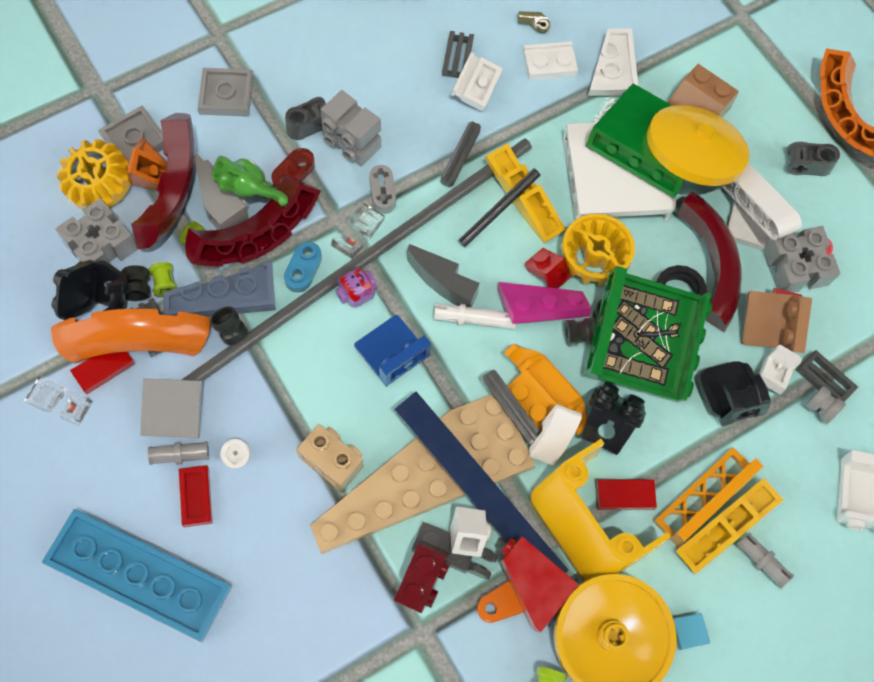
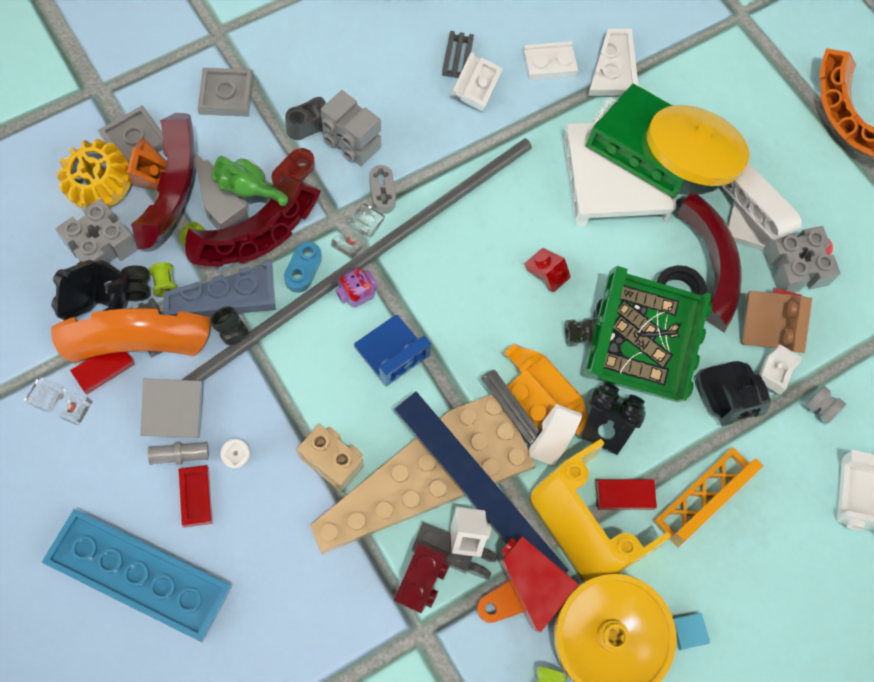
dark grey slope [407,244,480,308] -> none
white pin [434,303,516,330] -> none
dark grey axle [441,121,481,187] -> none
black bar [458,168,541,247] -> none
yellow slope [484,143,566,243] -> none
dark pink wing [497,282,592,324] -> none
olive arm [518,11,551,33] -> none
yellow gear [561,214,635,286] -> none
medium nougat slope [668,63,739,118] -> none
yellow slope [676,478,784,574] -> none
light grey pin [737,533,794,589] -> none
dark grey piece [787,142,840,177] -> none
dark grey tile [796,350,858,402] -> none

